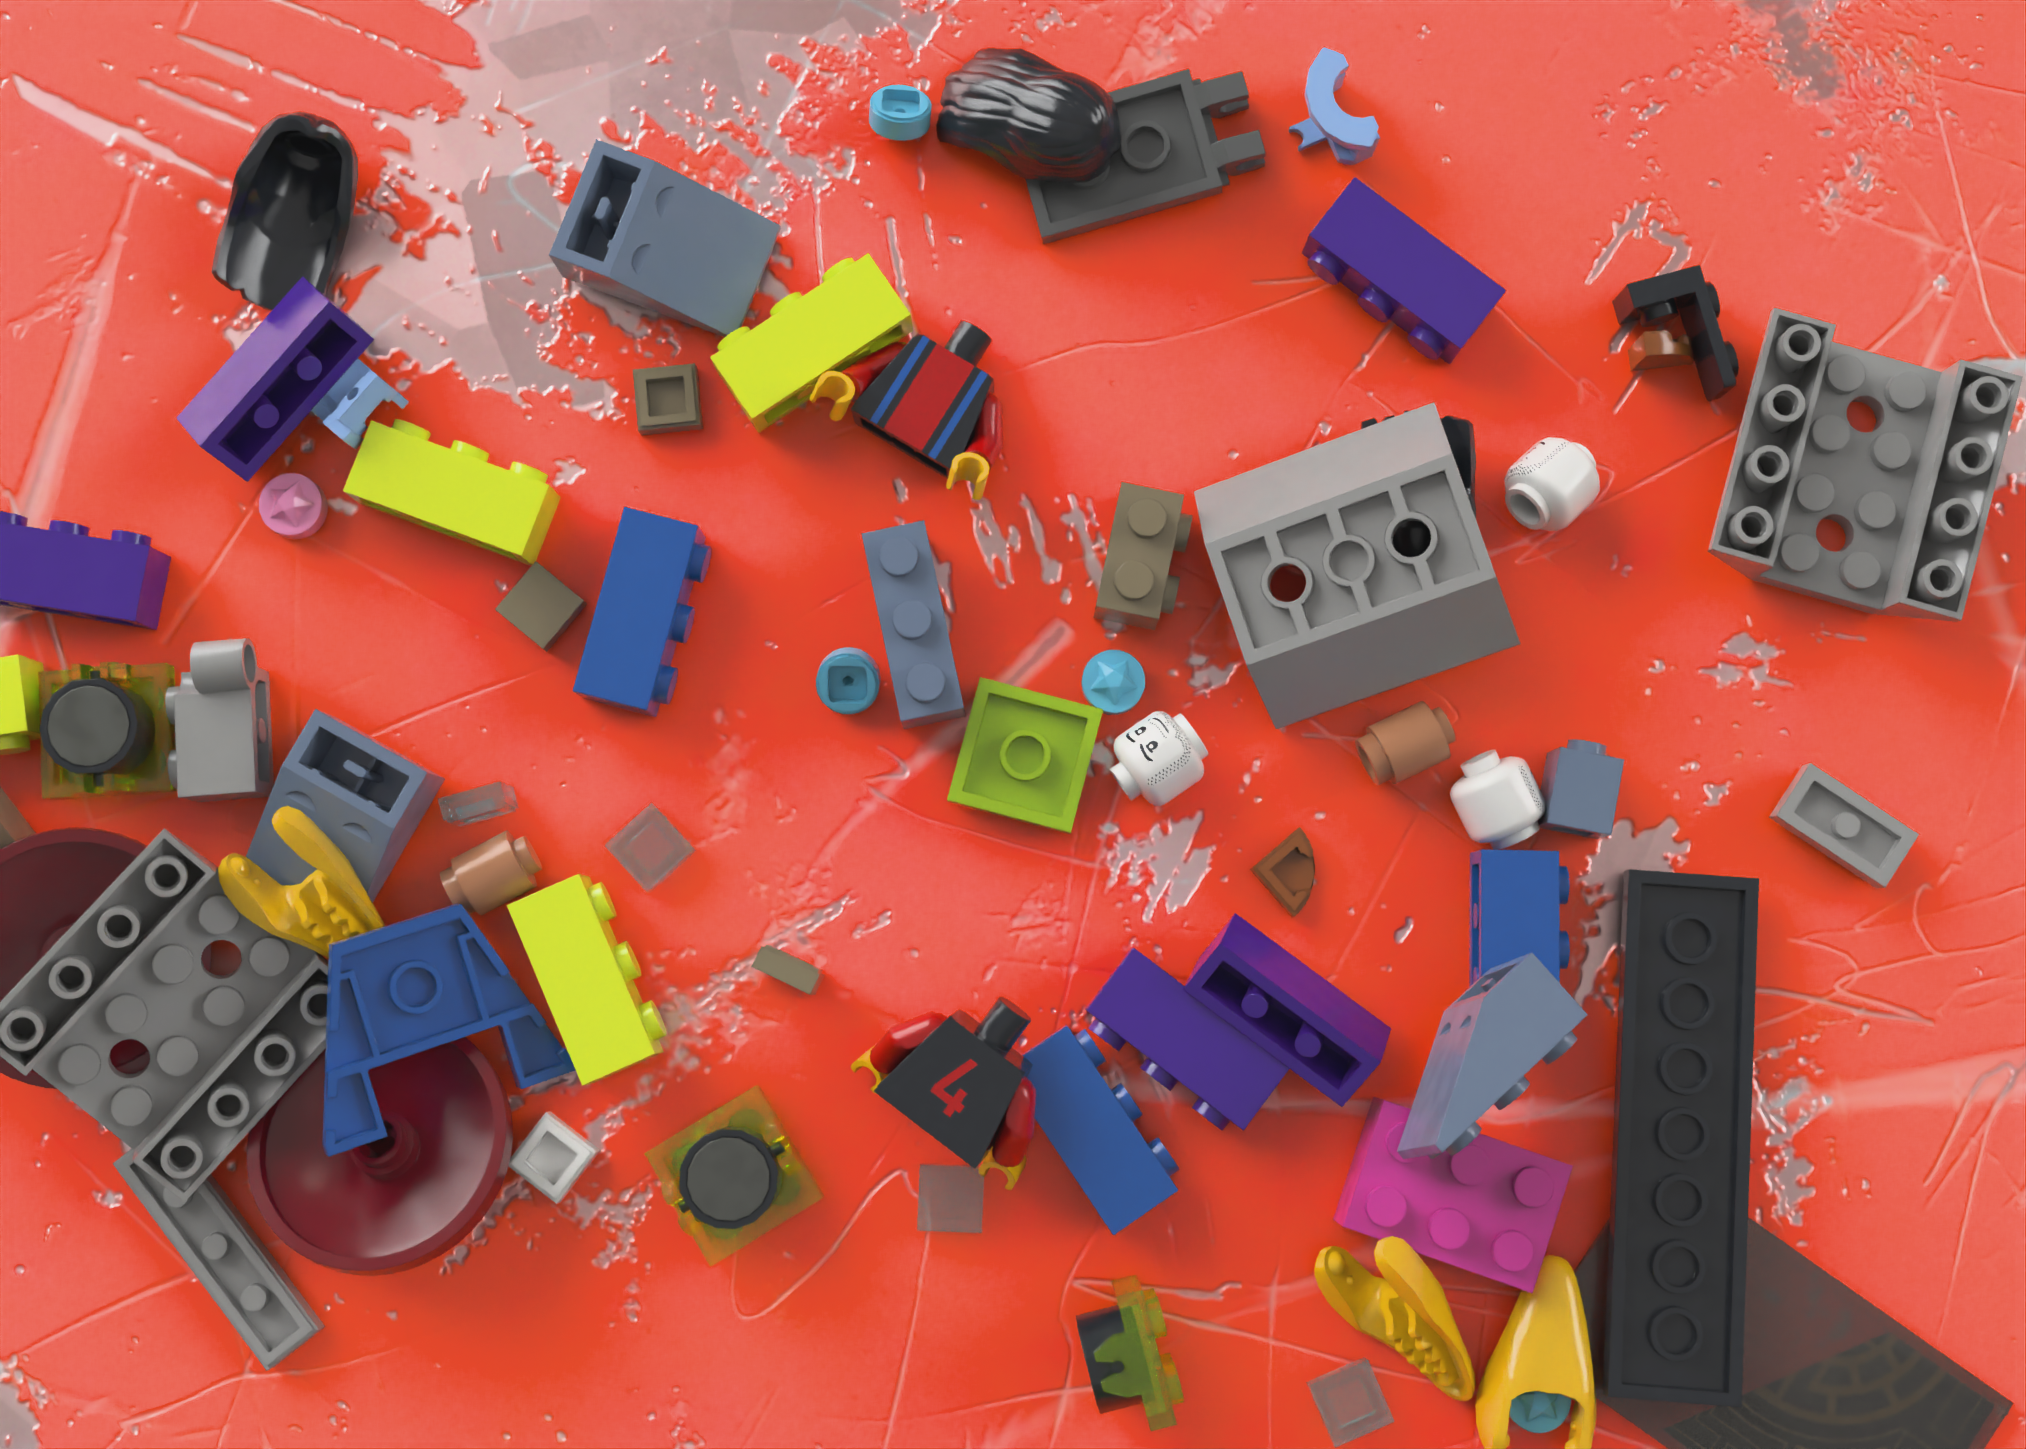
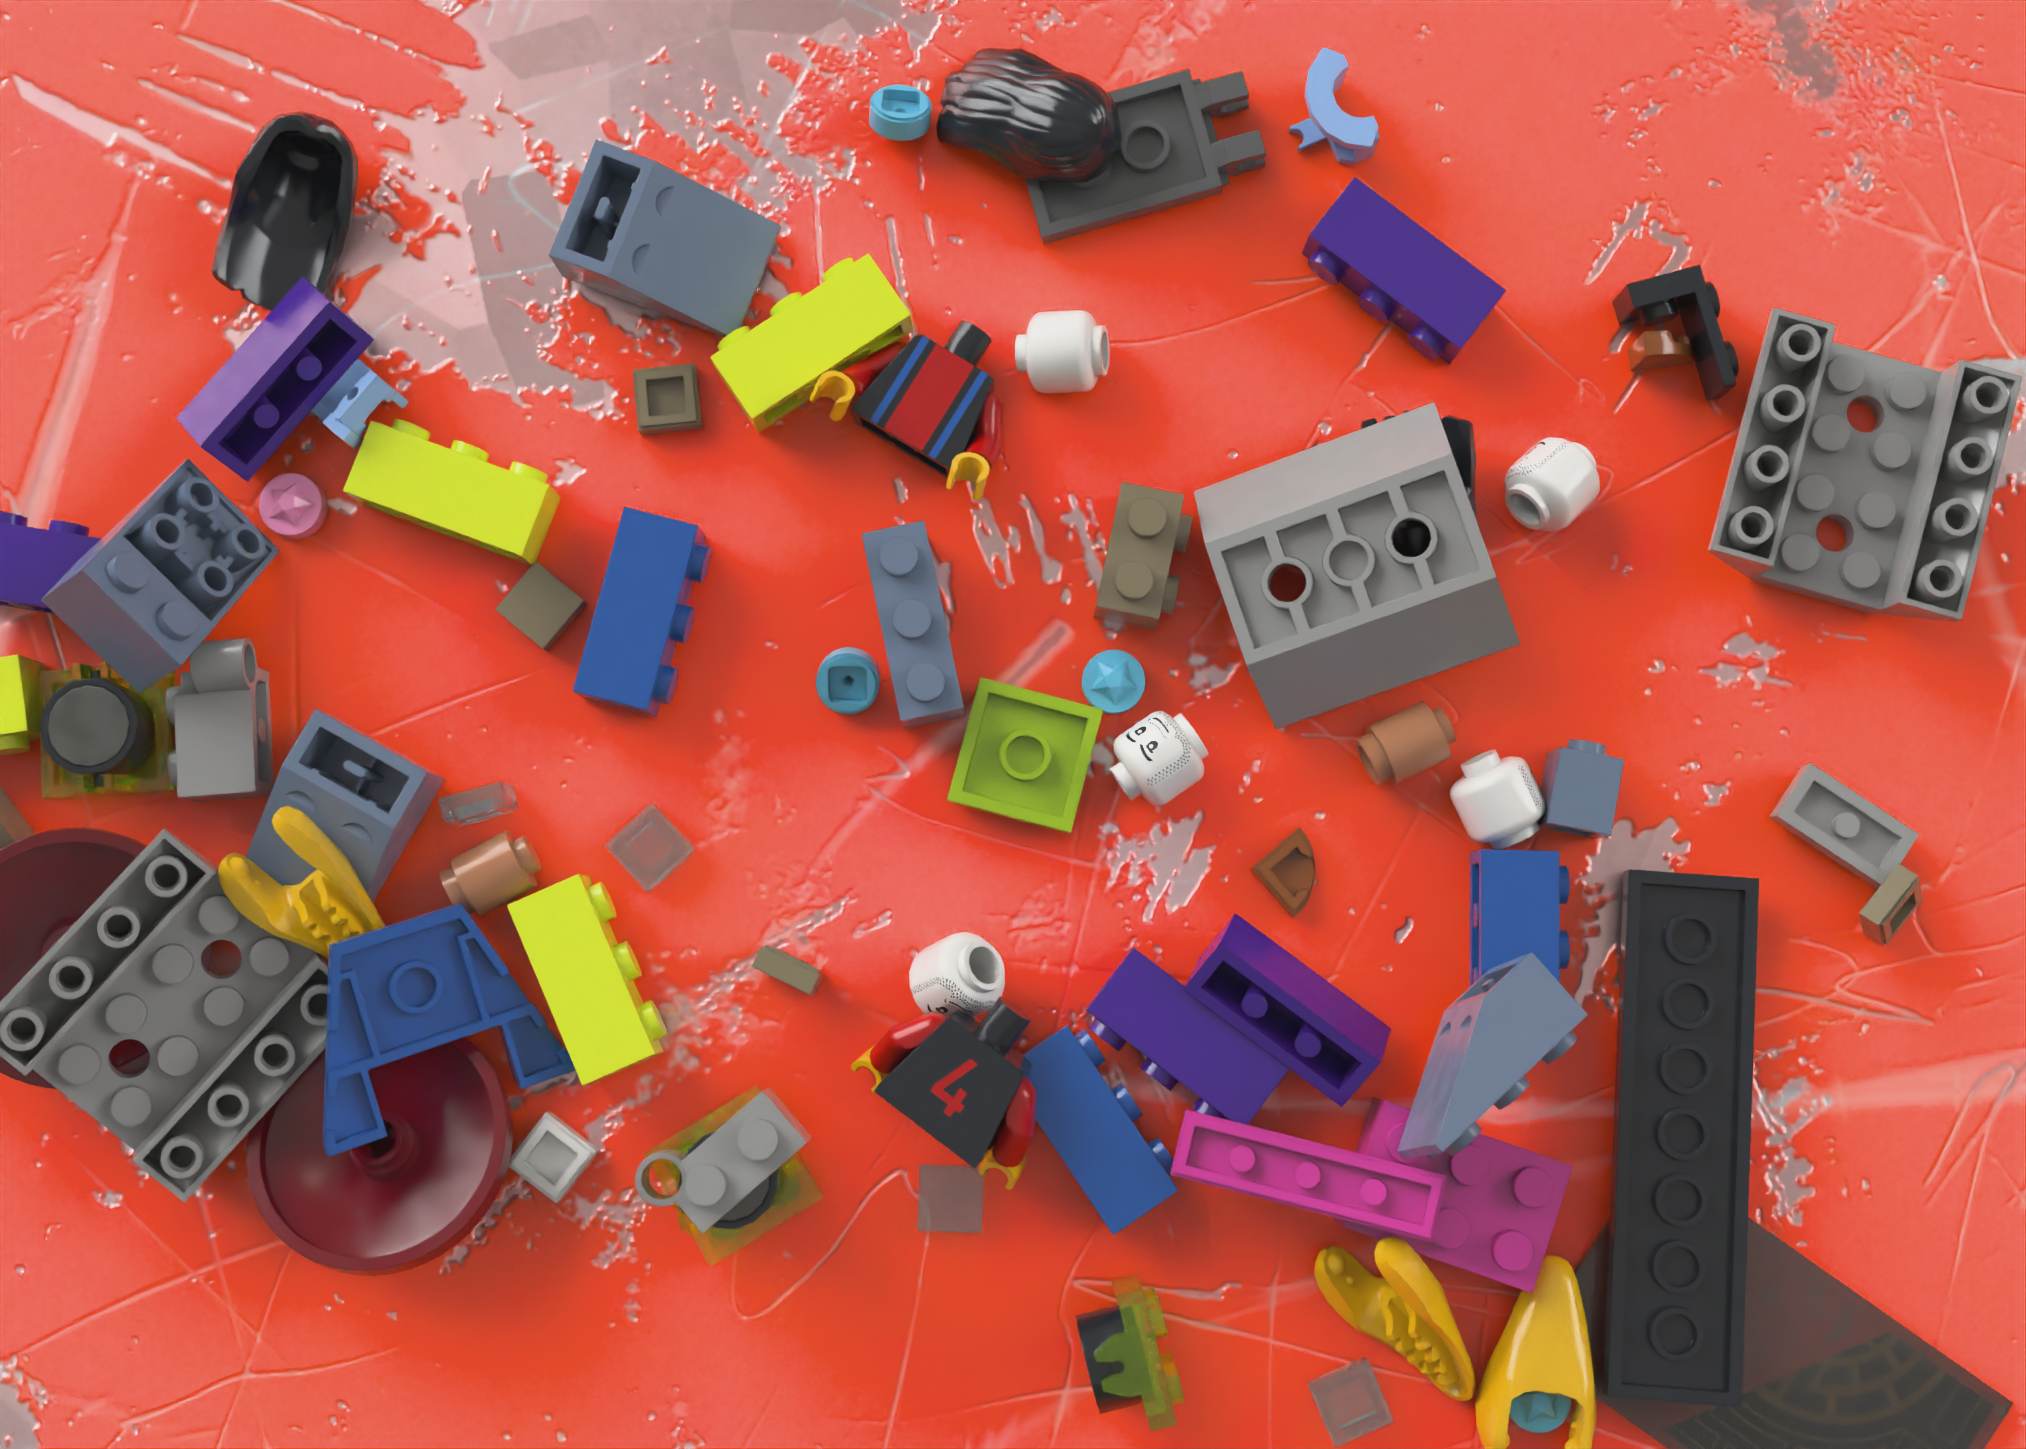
light grey tile [113,1149,325,1371] -> none
none -> sand blue slope [41,458,280,693]
none -> light grey hinge [635,1088,813,1234]
none -> white head [909,932,1005,1018]
none -> white head [1015,310,1110,393]
none -> dark pink tile [1170,1109,1447,1243]
none -> tile [1859,863,1922,946]

